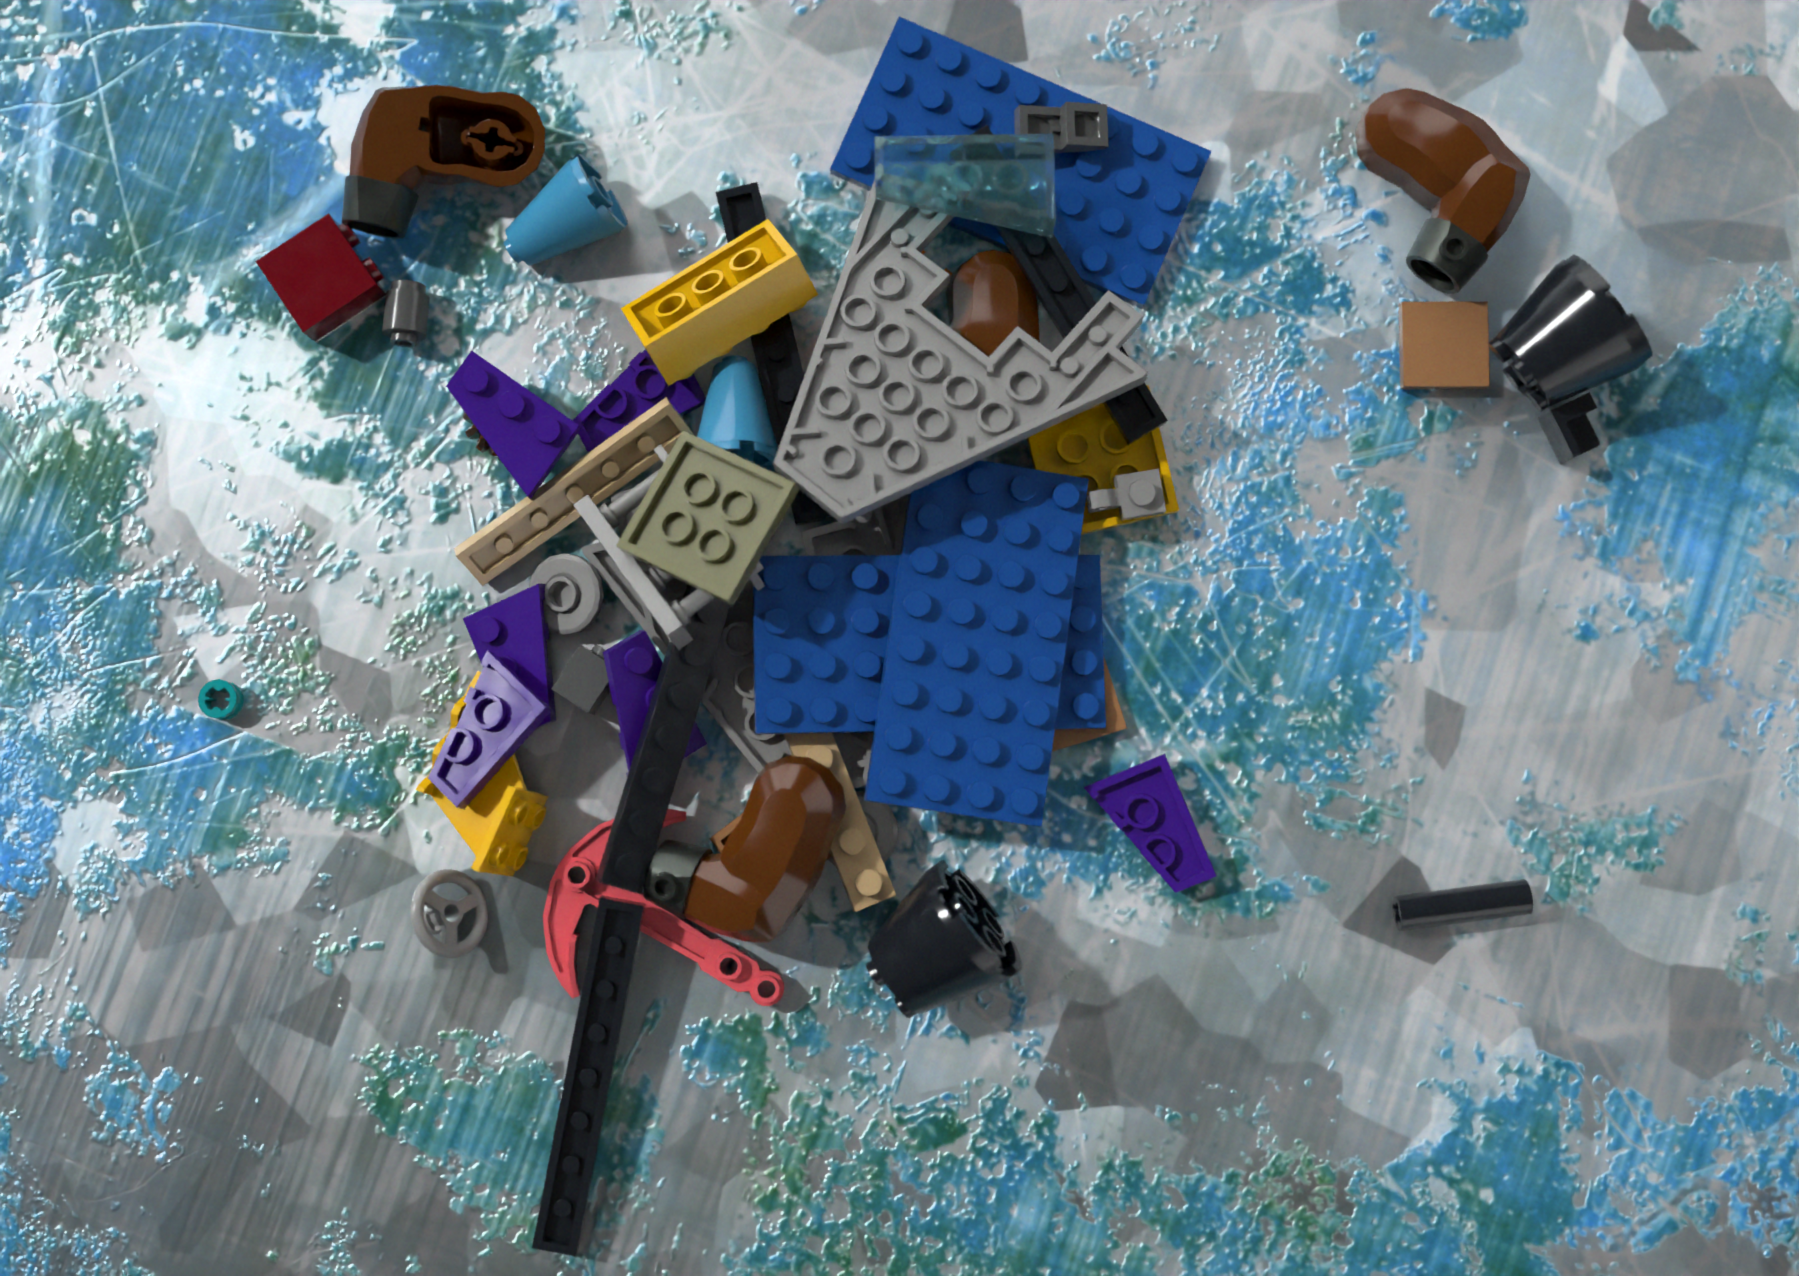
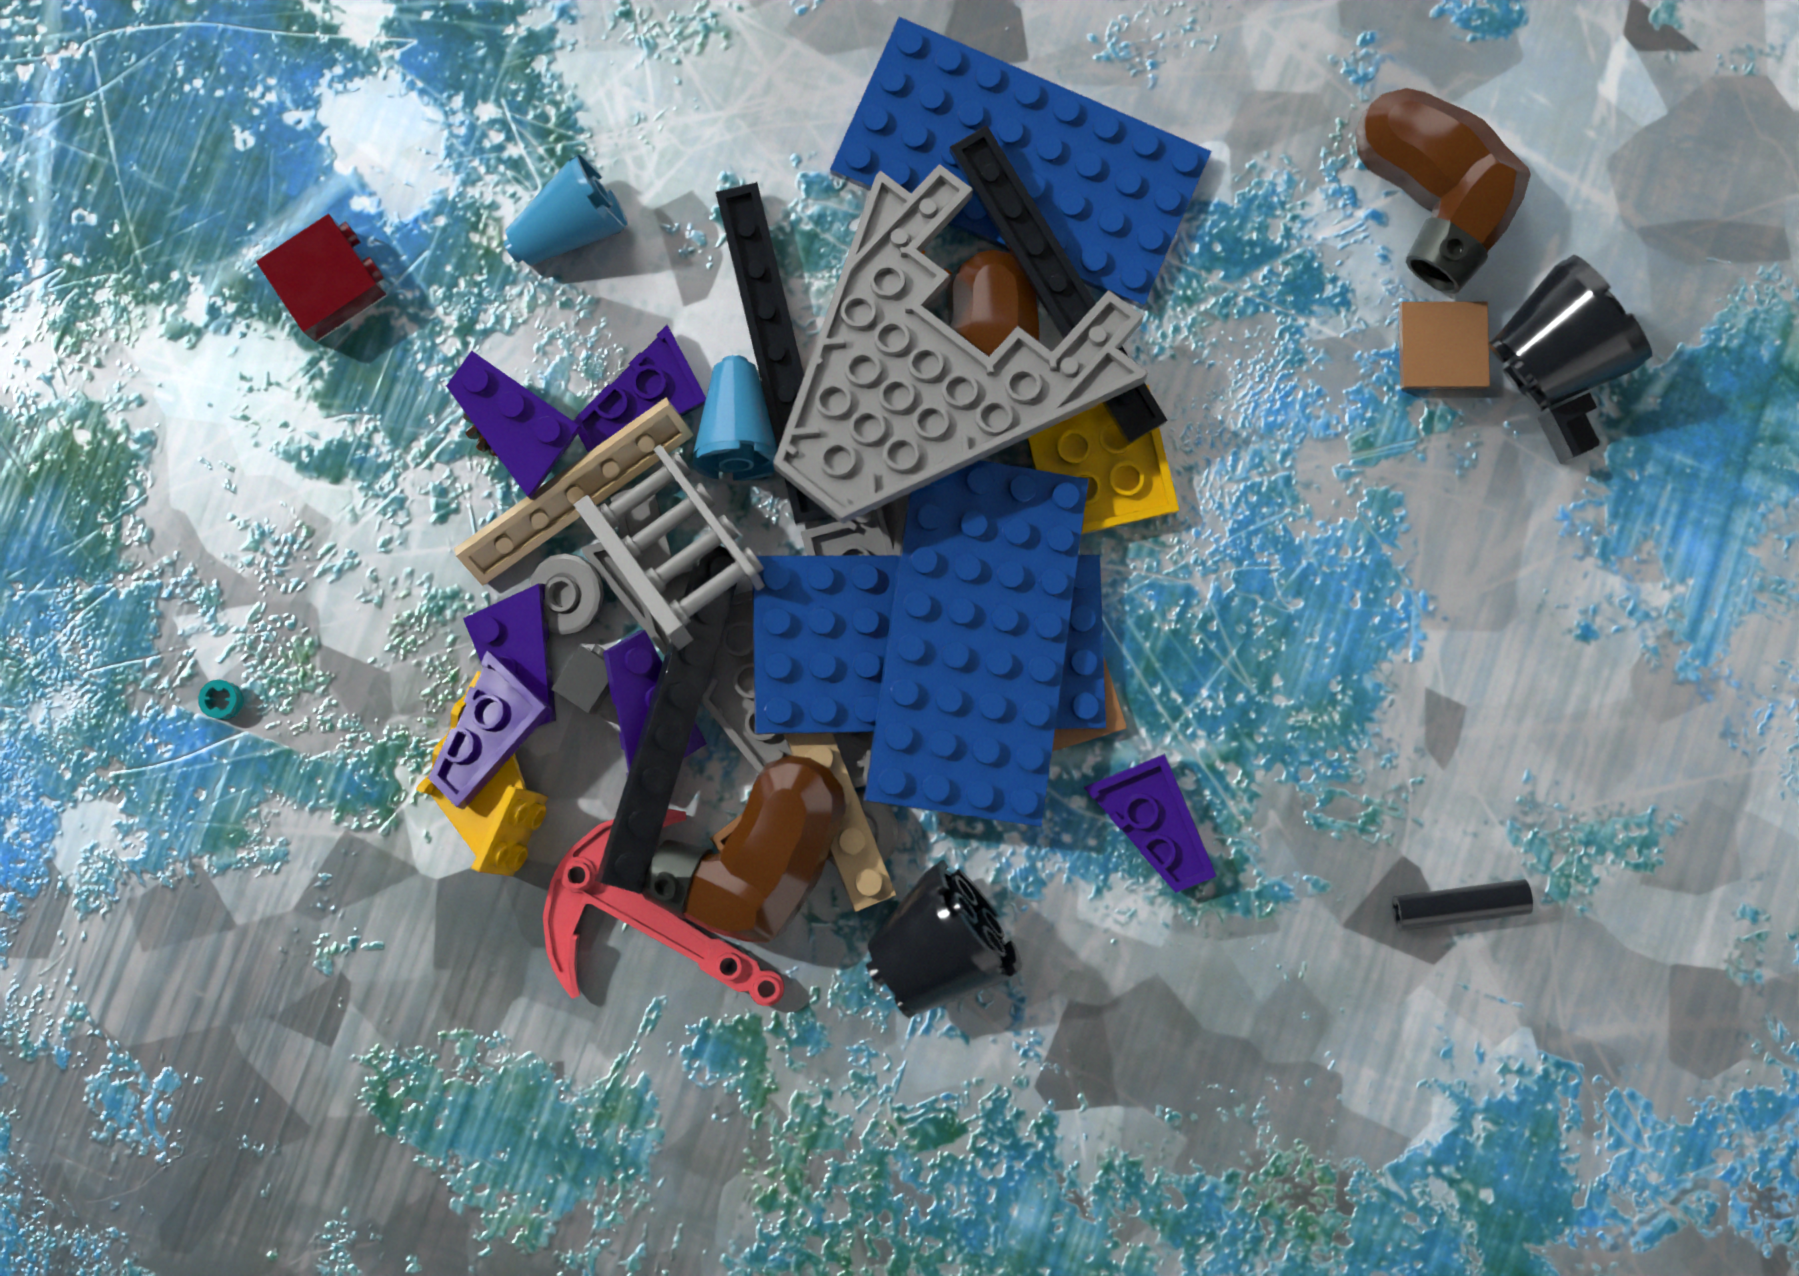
reddish brown piece [342,85,545,239] -> none
dark grey brick [382,280,430,347] -> none
light grey piece [410,869,488,958] -> none
black plate [532,895,646,1256] -> none
olive plate [616,430,800,606] -> none
yellow slope [620,219,818,386] -> none
clear light blue wedge [874,134,1056,238] -> none
dark grey slope [1014,102,1108,153] -> none
light grey plate [1086,469,1166,521] -> none

